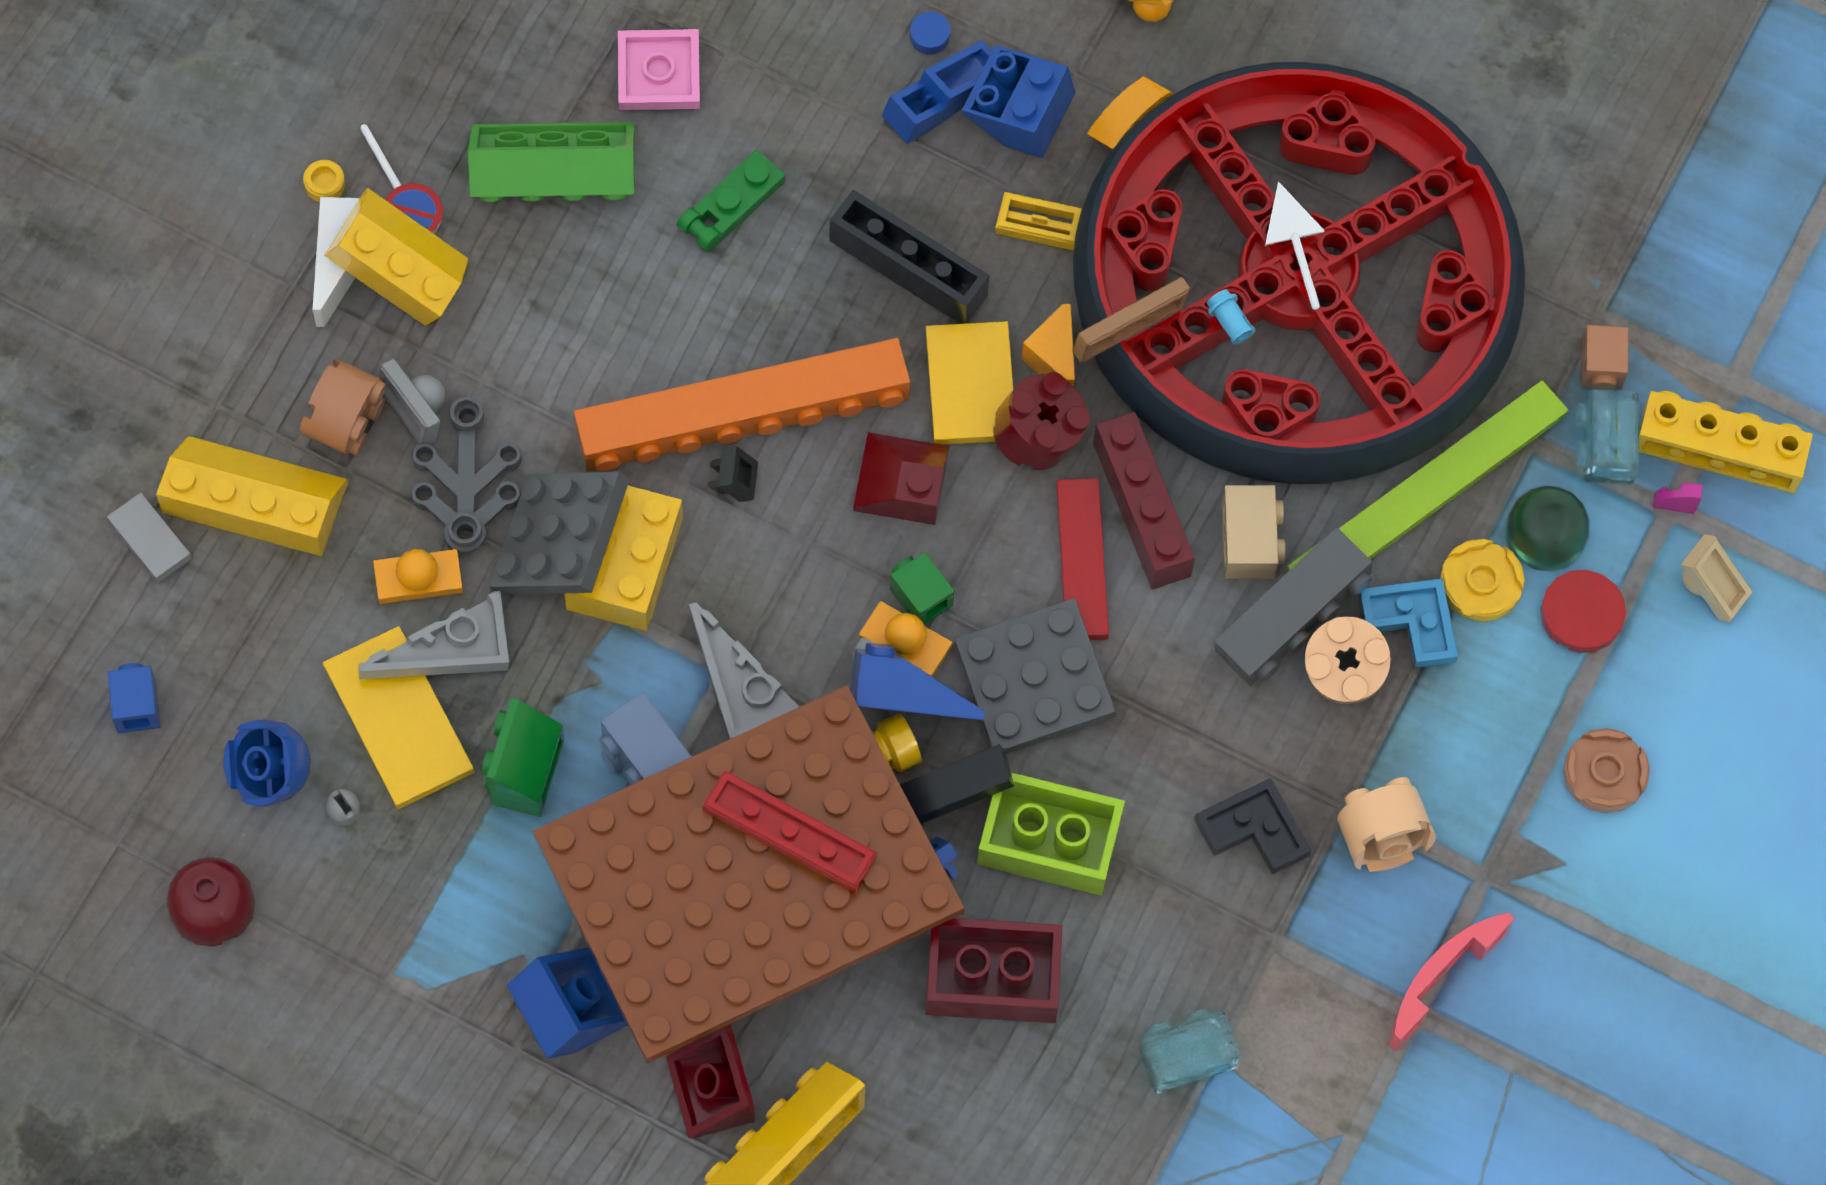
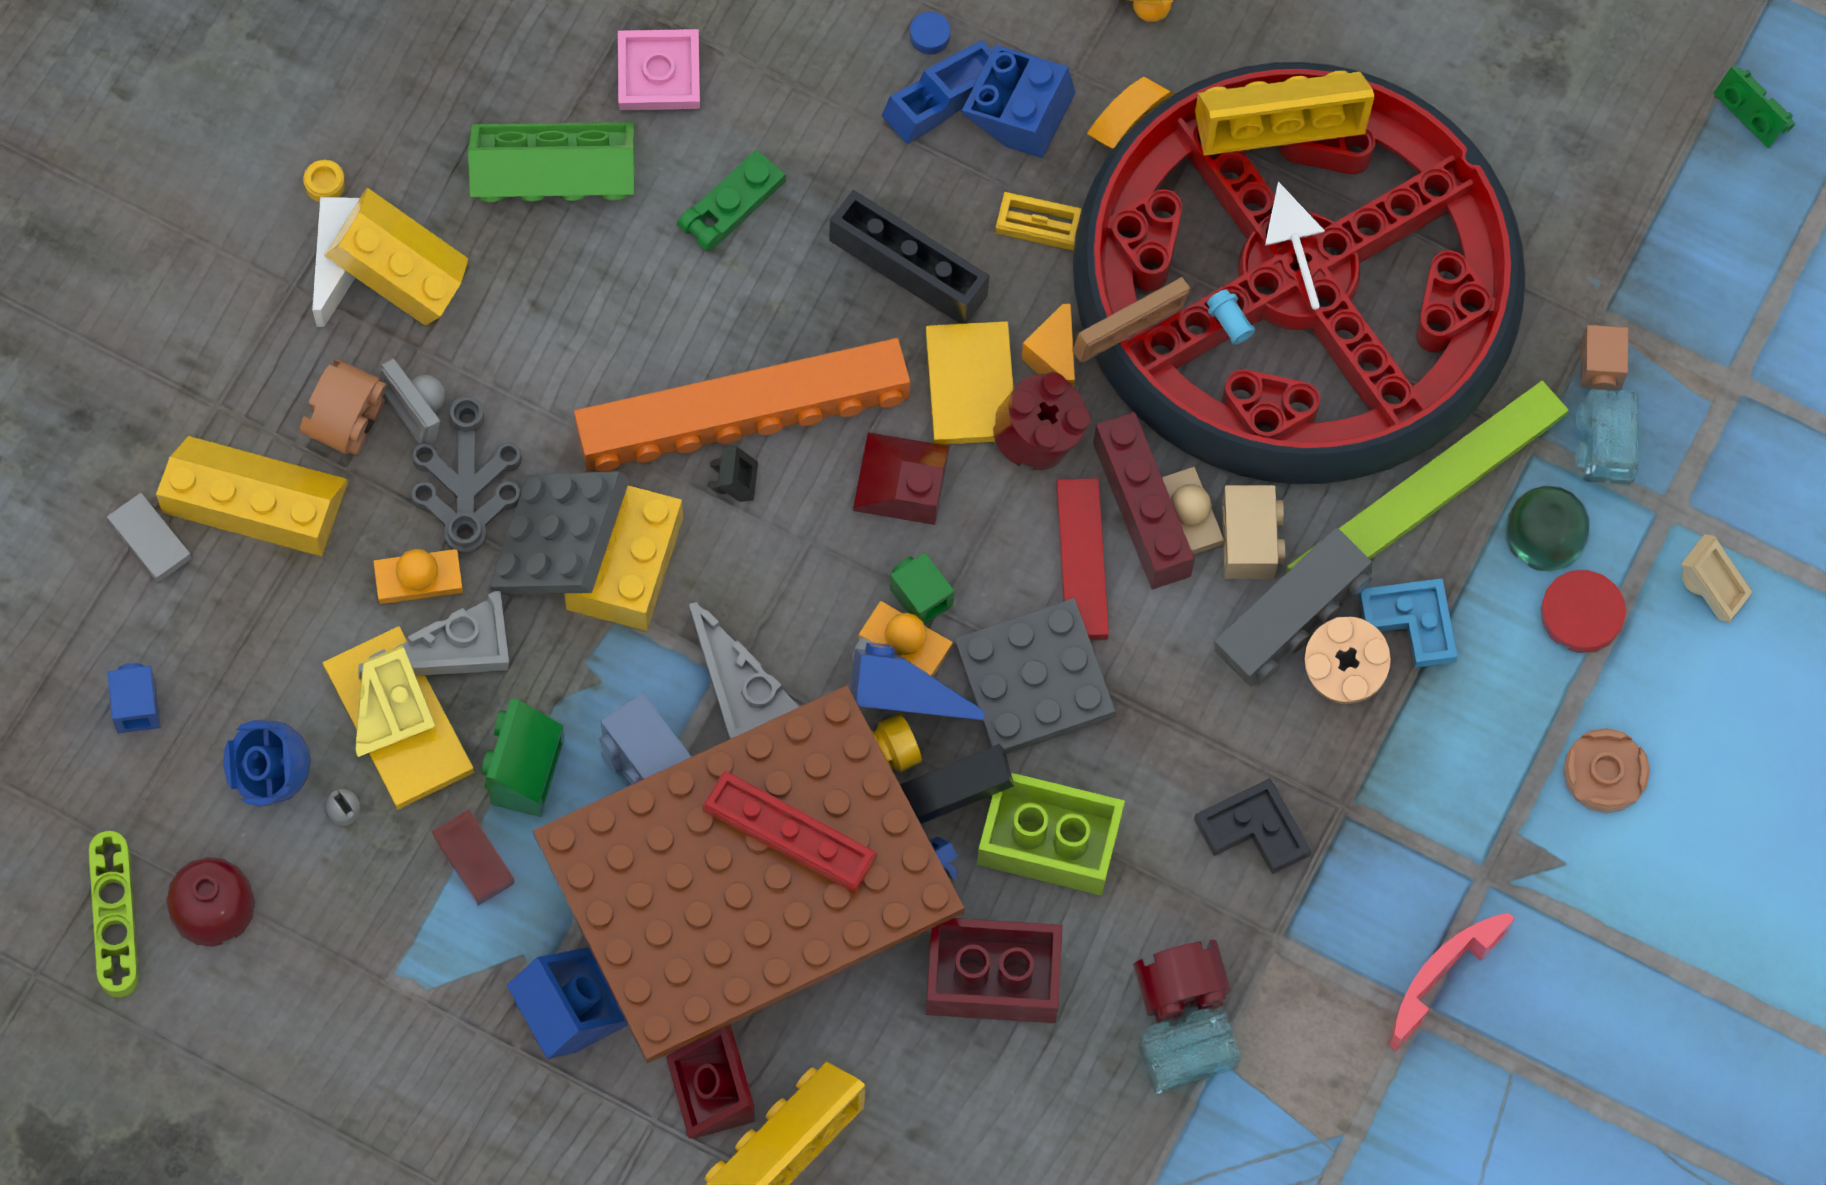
piece [360,124,443,233] -> none
light nougat brick [1337,777,1436,872] -> none
yellow tile [1440,539,1525,622] -> none
yellow brick [1633,391,1813,494] -> none
dark pink tile [1653,483,1703,514] -> none
none -> lime beam [89,831,139,998]
none -> light yellow wing [355,646,435,757]
none -> clear red plate [432,809,515,906]
none -> dark red brick [1133,940,1231,1024]
none -> tan tile [1162,467,1224,555]
none -> yellow slope [1195,71,1374,156]
none -> green hinge [1713,66,1795,149]

